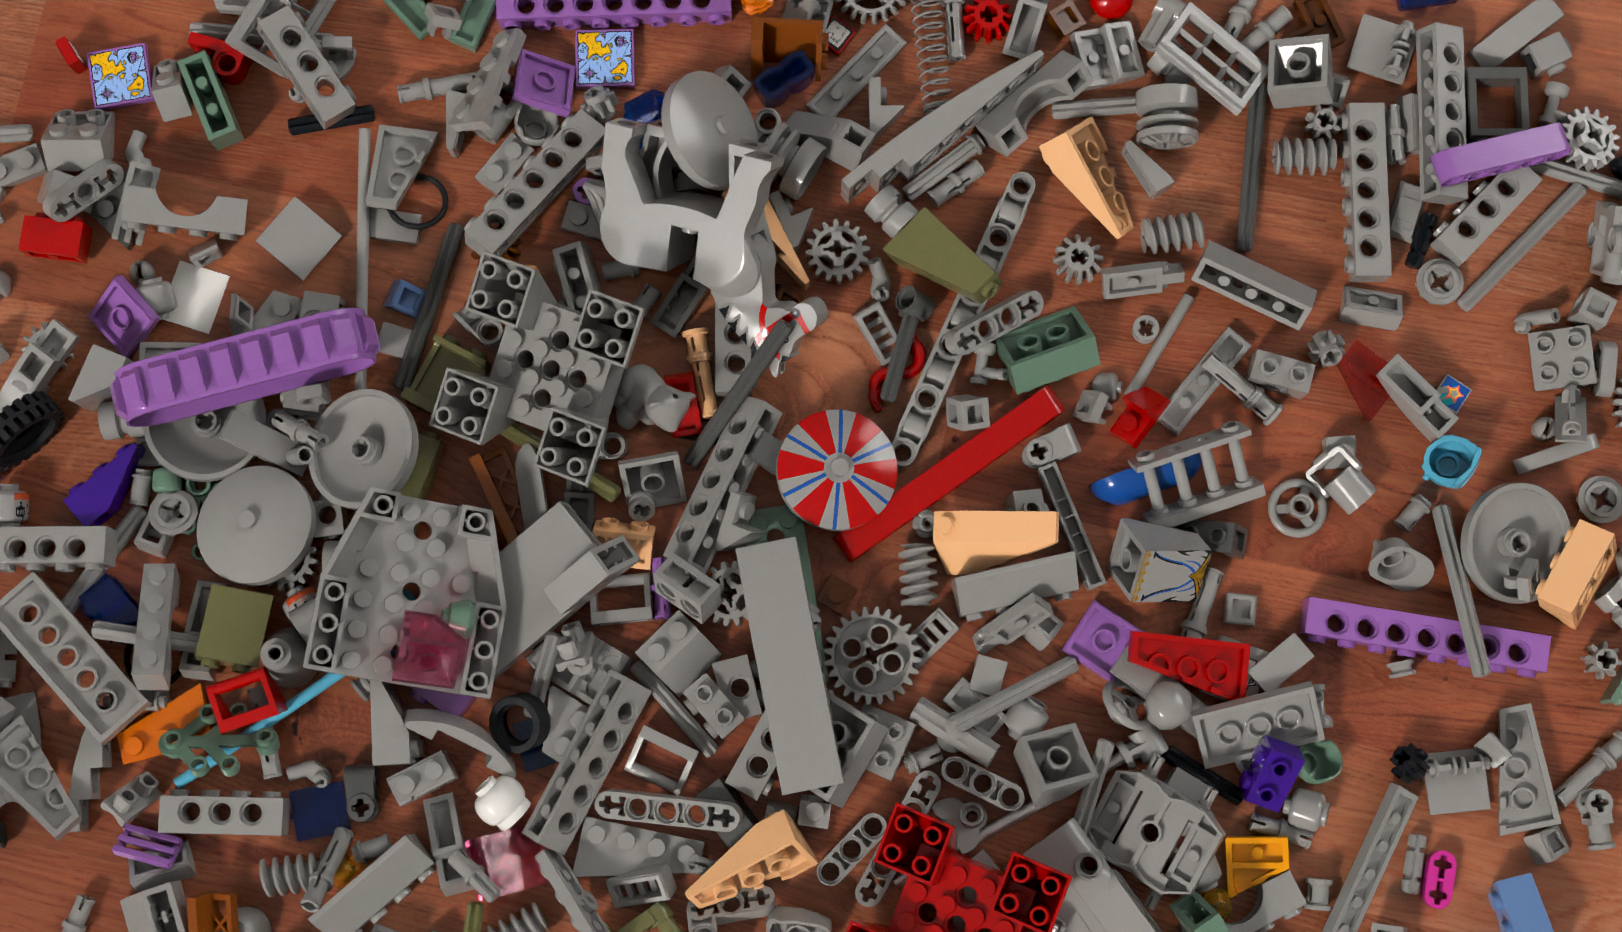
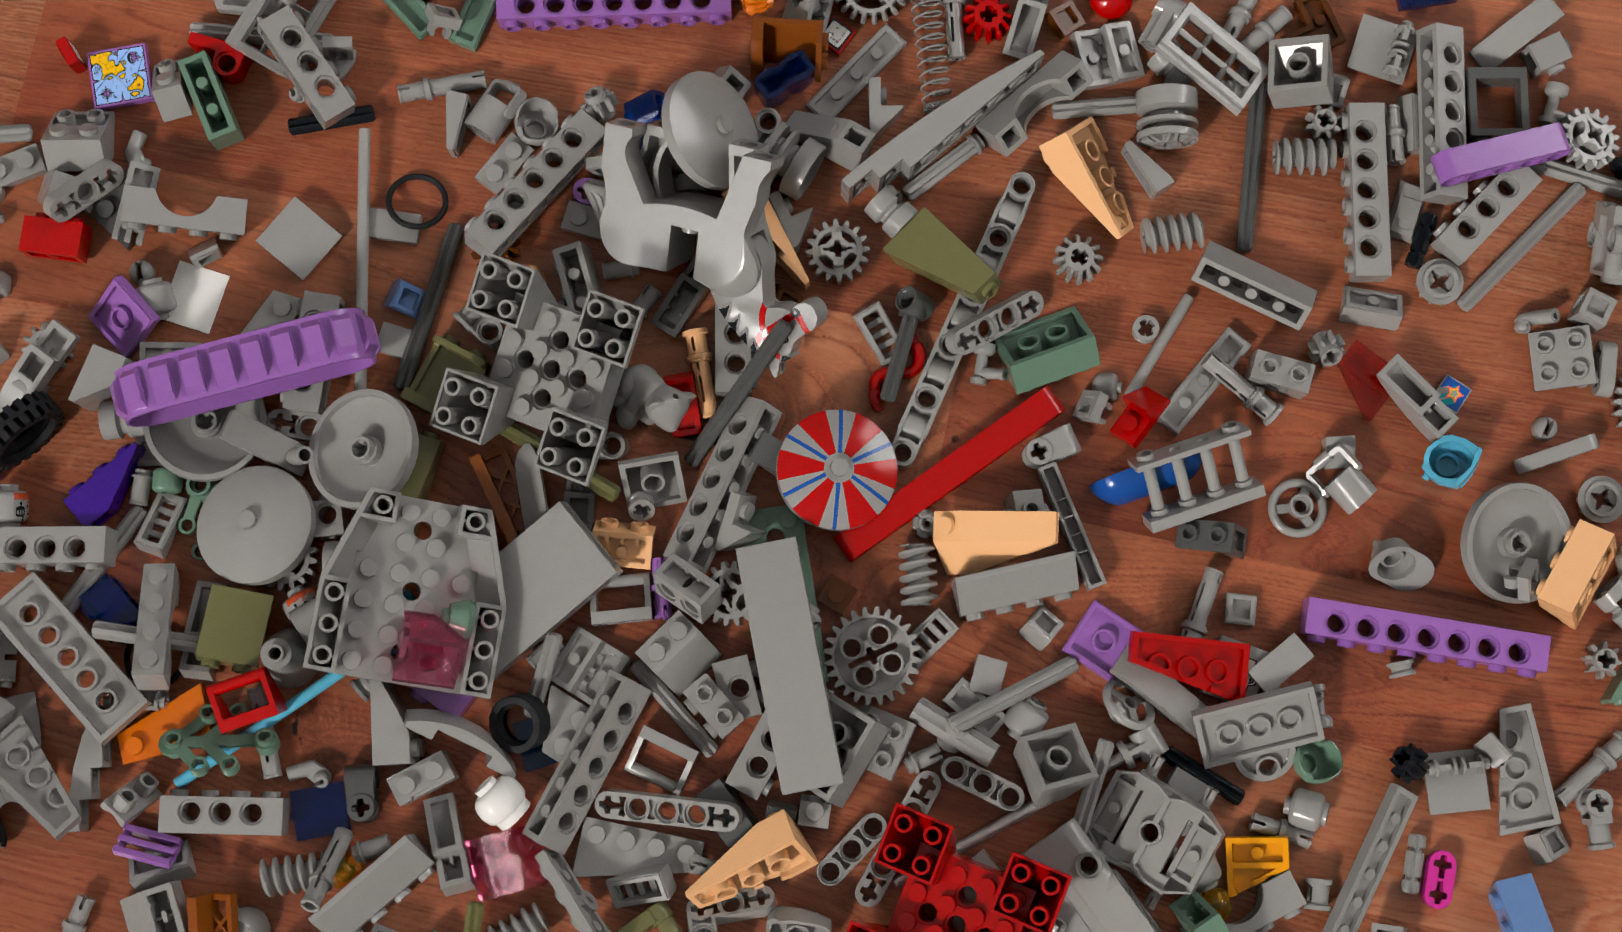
light grey gear [148,490,199,537] -> none
light grey slope [229,293,254,336] -> none
light grey pin [271,410,329,453] -> none
light grey tile [296,384,331,406] -> none
light grey wing [366,124,439,210] -> none
light grey axle [448,848,501,903] -> none
light grey wing [449,28,527,132] -> none
medium lavender tile [511,49,576,118] -> none
light grey slope [543,535,641,615] -> none
light grey hips [555,621,595,676] -> none
tile [575,29,635,90] -> none
light grey arm [867,257,891,302] -> none
light grey pin [927,159,985,208] -> none
light grey plate [931,797,987,854] -> none
light grey brick [945,394,990,431] -> none
light grey hinge [972,592,1053,655] -> none
light grey hinge [1101,261,1185,300] -> none
light grey slope [1107,518,1211,603] -> none
light grey hair [1145,680,1192,730] -> none
dark purple brick [1239,735,1305,813] -> none
light grey pin [1394,494,1432,533] -> none
light grey axle [1432,505,1491,678] -> none
light grey hinge [1555,384,1587,443] -> none

